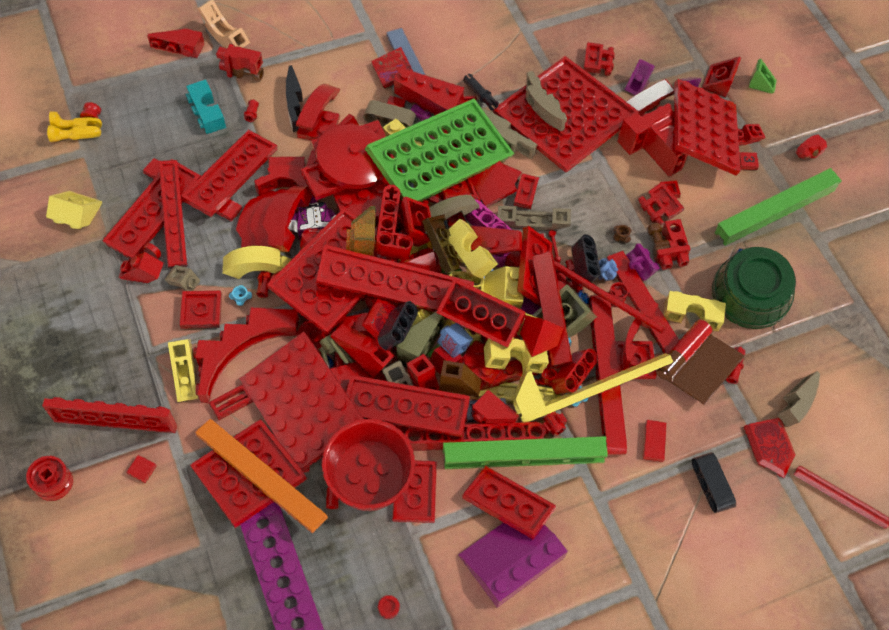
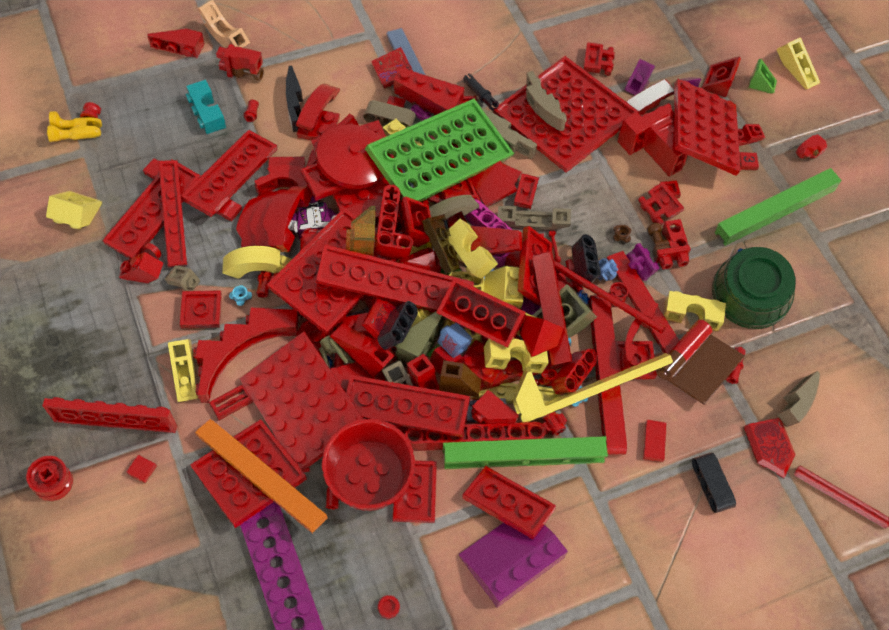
none -> light yellow slope [776,37,820,90]

